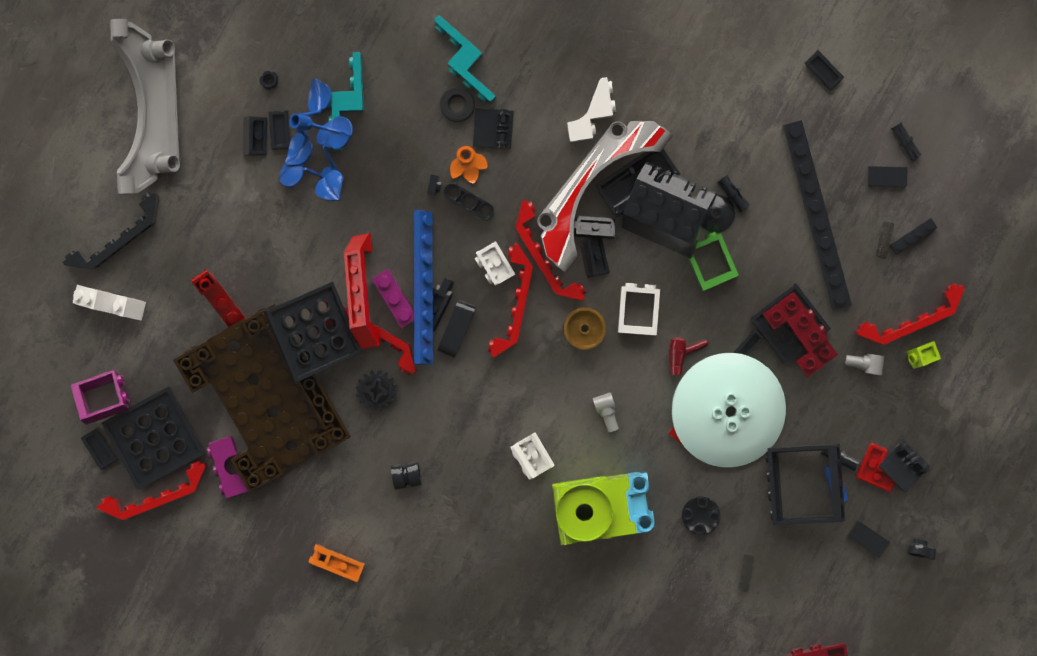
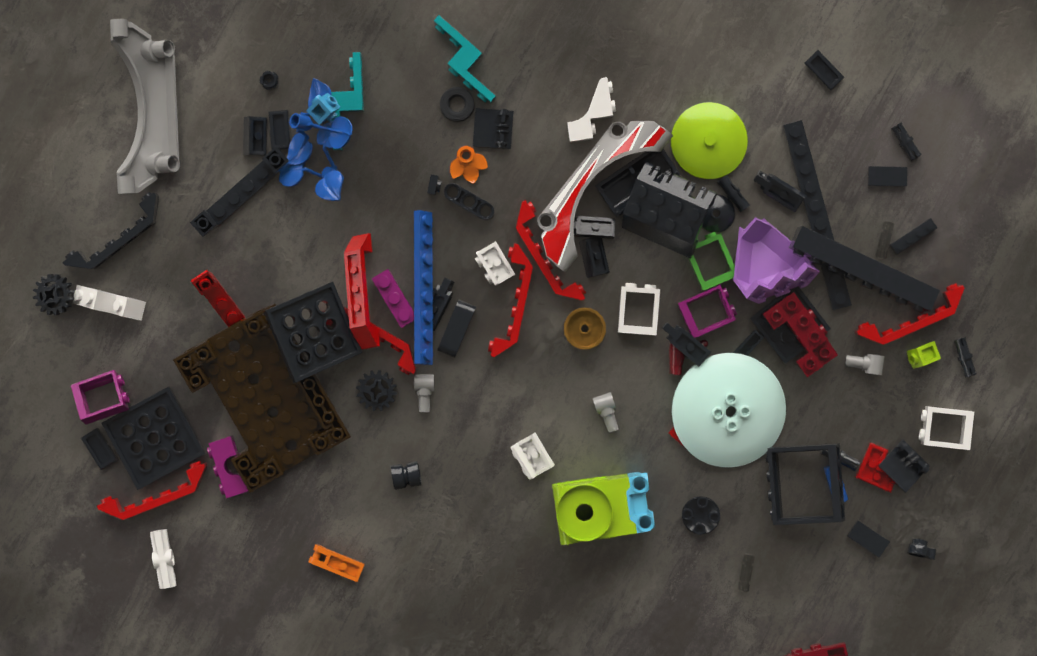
none -> black gear [33,274,75,315]
none -> white piece [150,529,177,589]
none -> black slope [190,146,289,237]
none -> dark azure brick [306,93,340,125]
none -> light grey pin [414,374,434,412]
none -> black hinge [662,322,711,366]
none -> lime dish [670,102,748,180]
none -> magenta window [677,285,737,338]
none -> medium lavender panel [733,218,820,304]
none -> black hinge [753,170,806,212]
none -> black brick [789,226,940,314]
none -> white window [919,406,974,450]
none -> black pin [954,337,977,377]

